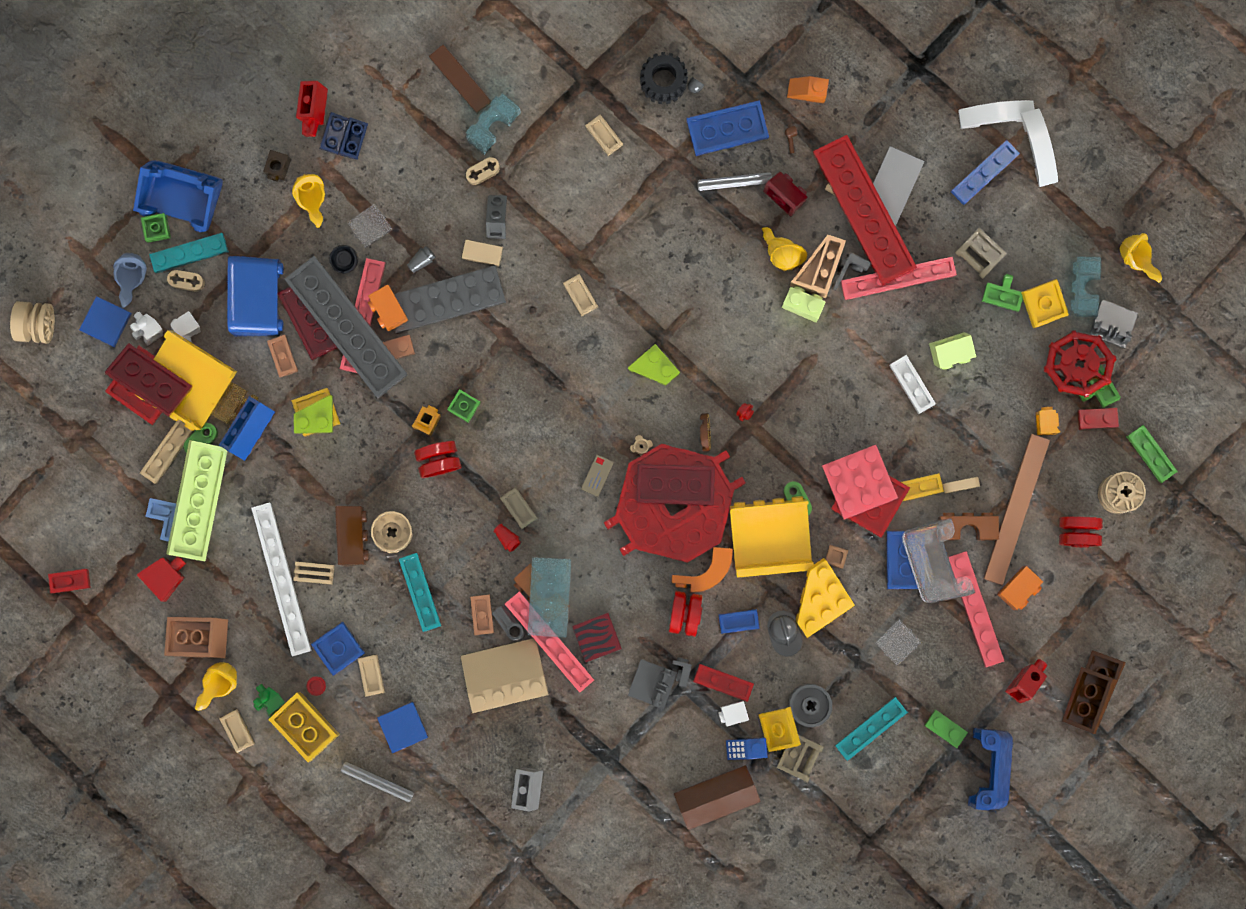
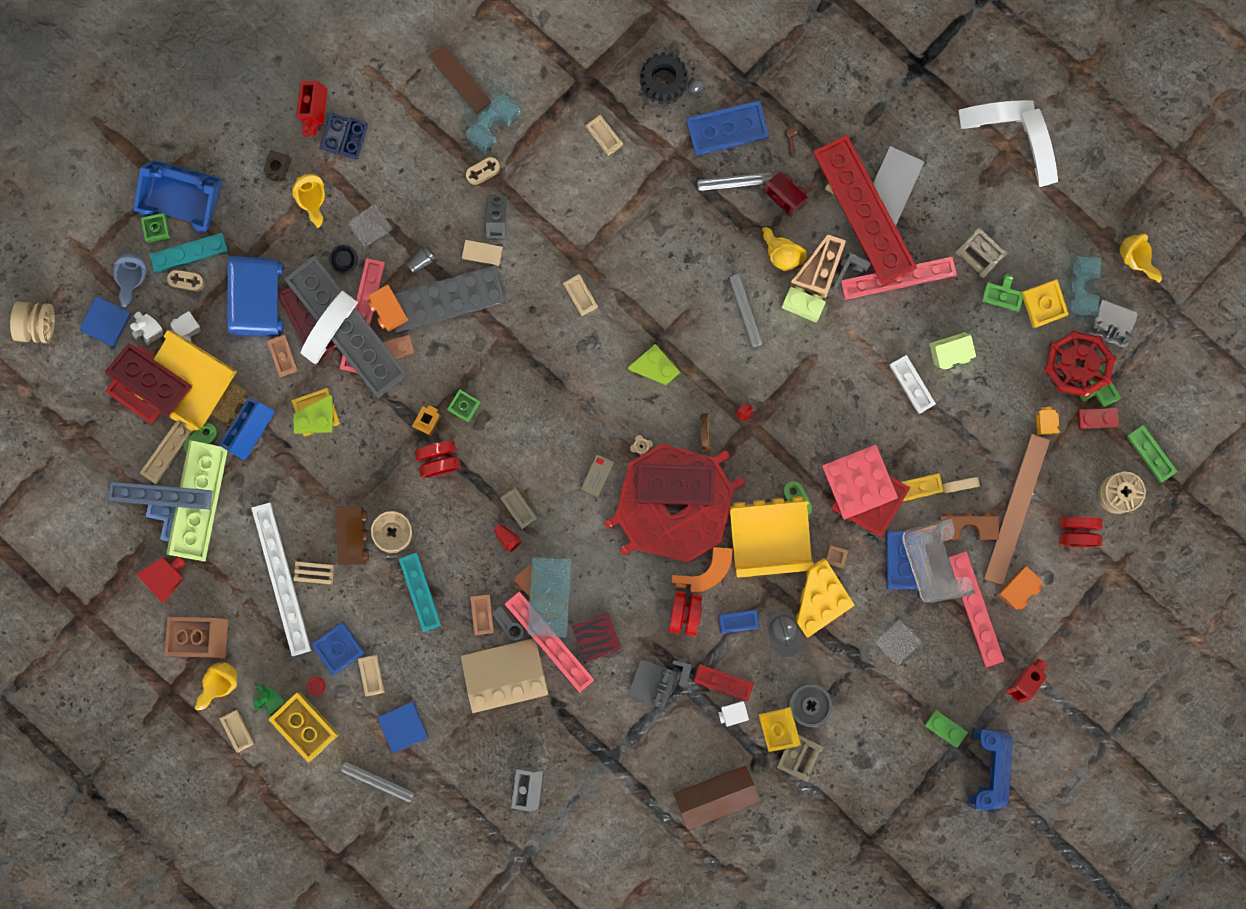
red plate [48,569,91,594] -> none
blue slope [726,737,768,760] -> none
orange slope [787,76,829,104] -> none
teal plate [834,697,908,761] -> none
plate [951,140,1020,205] -> none
reddish brown slope [1062,650,1126,734] -> none
none -> sand blue tile [108,482,213,510]
none -> white slope [301,291,358,364]
none -> light grey axle [730,274,762,347]

